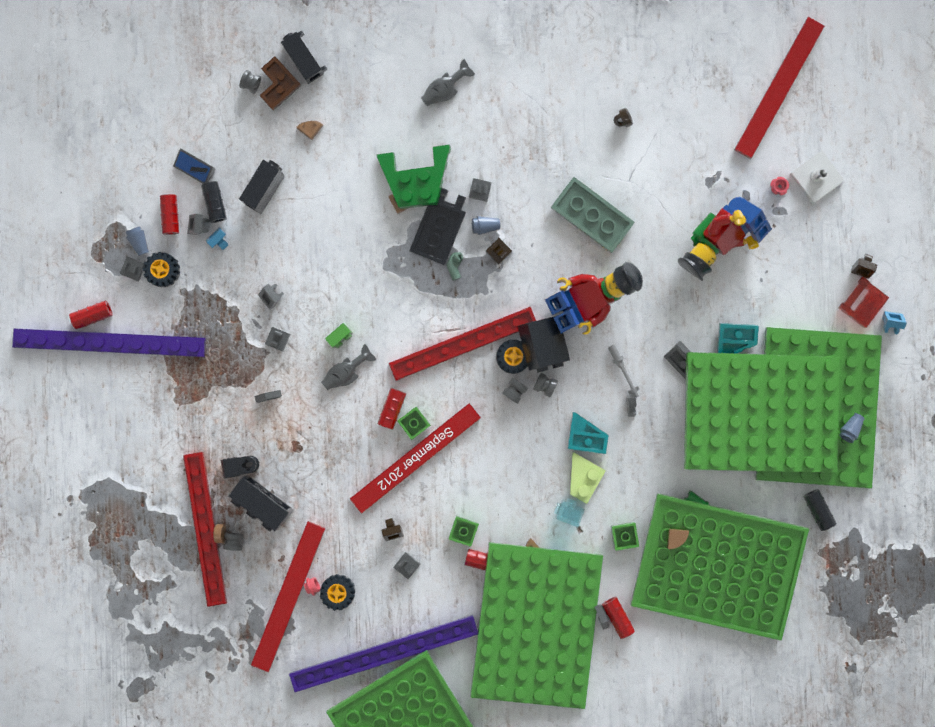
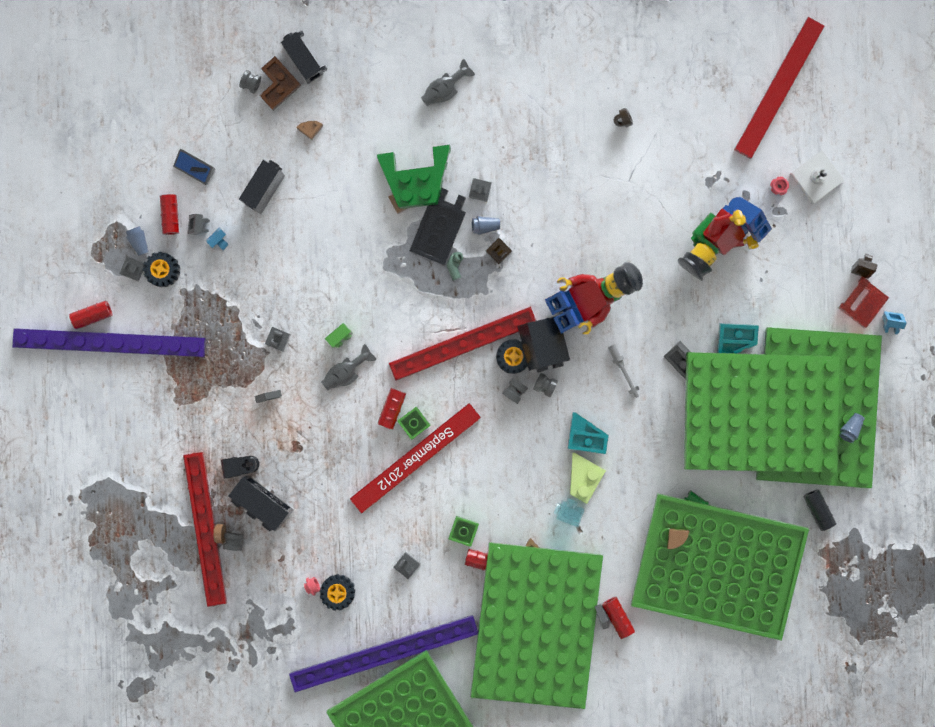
black axle [201,181,227,223] -> none
red tile [251,521,326,672] -> none
dark grey tile [258,284,284,310] -> none
dark brown tile [381,518,404,542] -> none
sand green plate [551,177,635,253] -> none
bright green piece [611,522,639,551] -> none
dark grey tile [626,397,637,417] -> none

